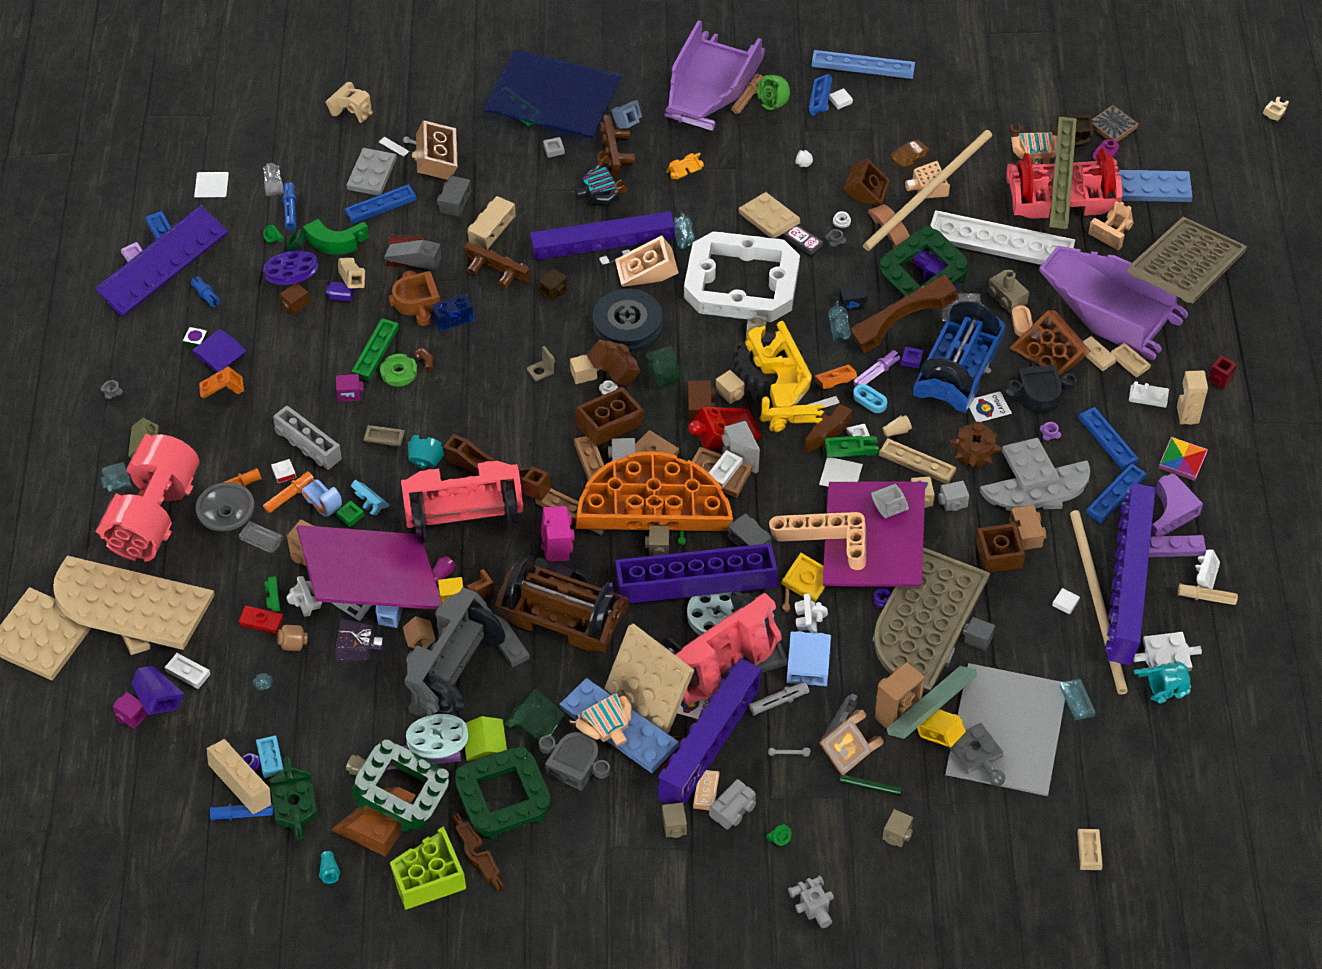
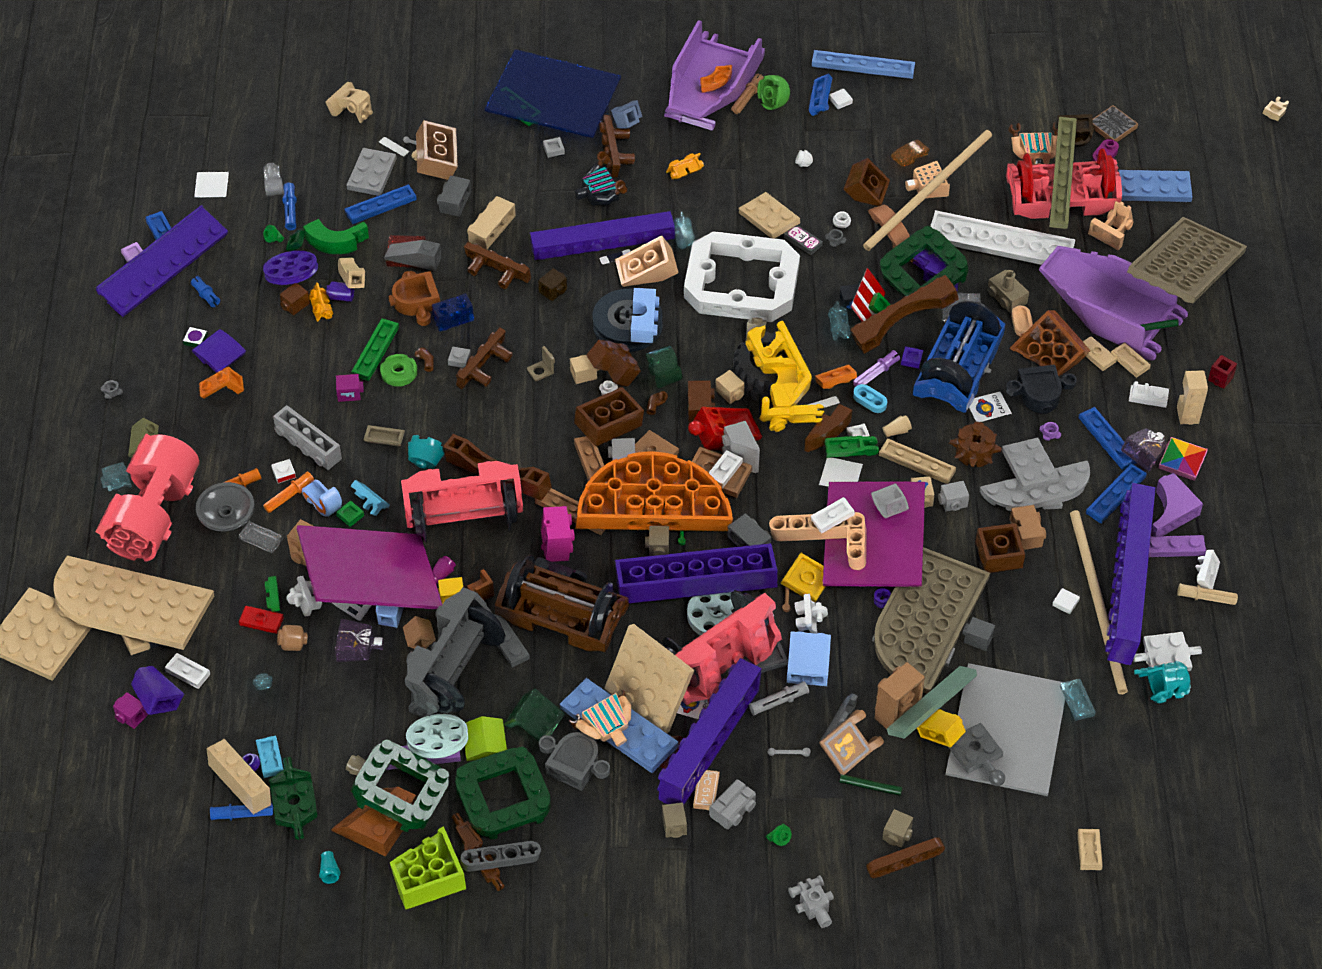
none -> light orange hinge [309,283,333,322]
none -> light grey plate [448,347,471,368]
none -> reddish brown plate [456,327,513,389]
none -> dark grey beam [460,841,541,872]
none -> light blue arch [631,288,659,343]
none -> reddish brown arm [646,391,668,415]
none -> orange tile [700,65,732,93]
none -> white plate [811,497,855,534]
none -> red sticker [851,268,886,322]
none -> reddish brown beam [866,838,945,878]
none -> green tile [869,292,890,314]
none -> clear purple torso [1121,428,1167,471]
none -> dark green bar [1140,319,1179,331]

